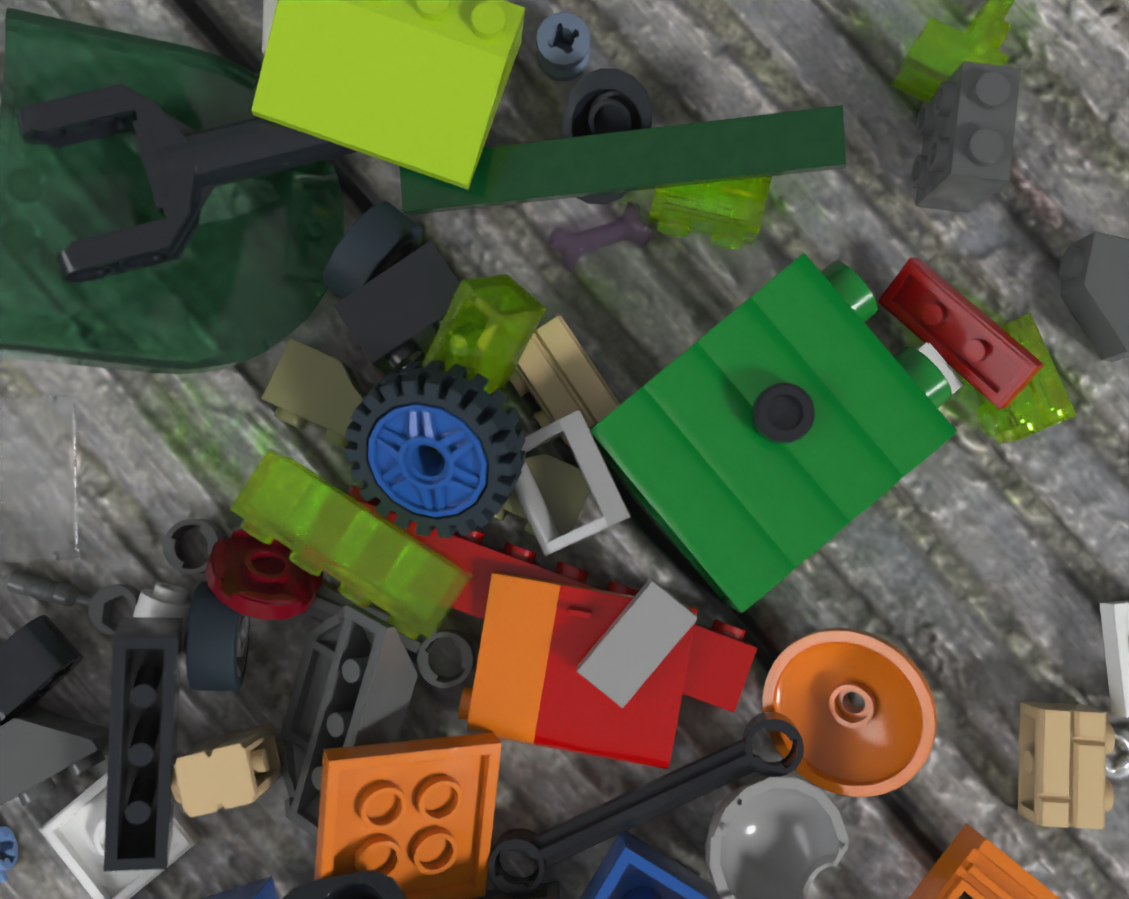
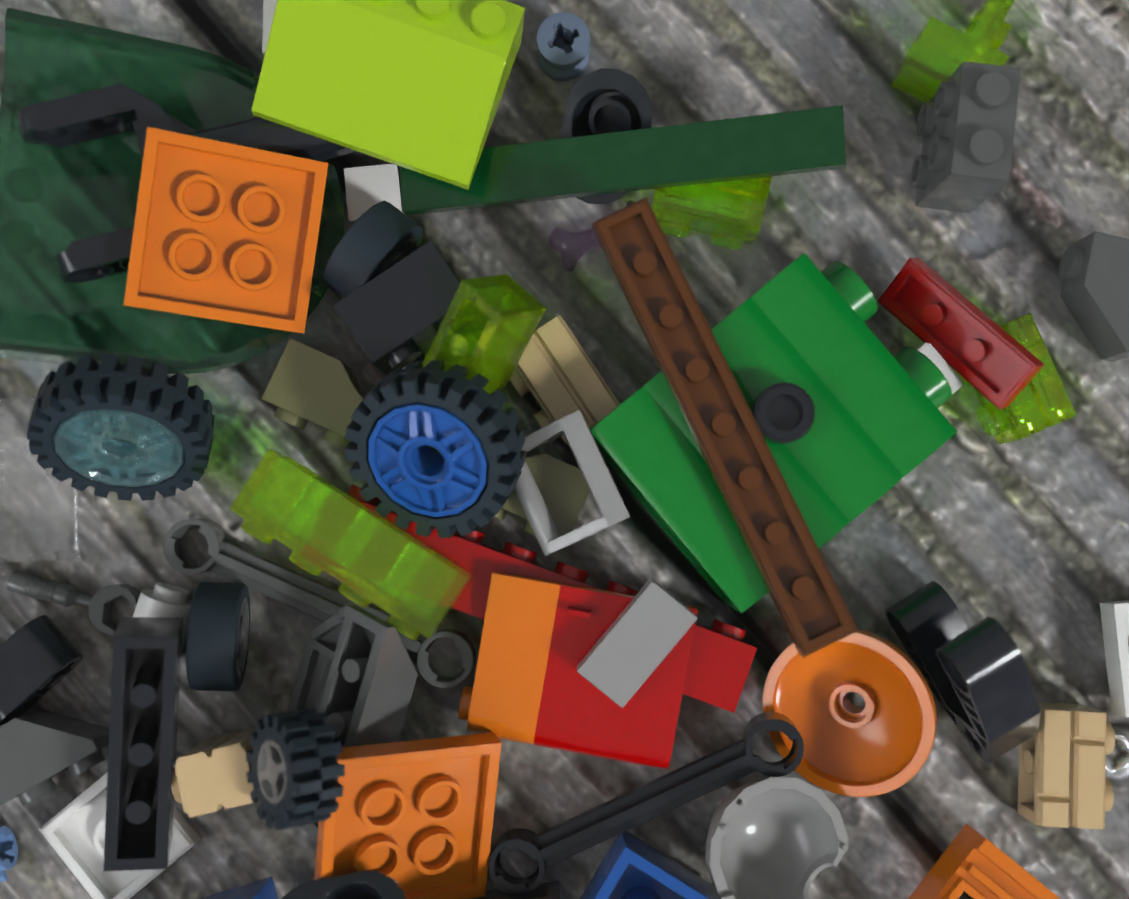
dark red tile [205,528,324,620] -> none
none -> black wheel [27,354,214,501]
none -> orange plate [124,127,328,334]
none -> black wheel [246,708,345,830]
none -> white tile [344,164,403,226]
none -> reddish brown tile [592,198,858,657]
none -> black connector [885,581,1041,764]

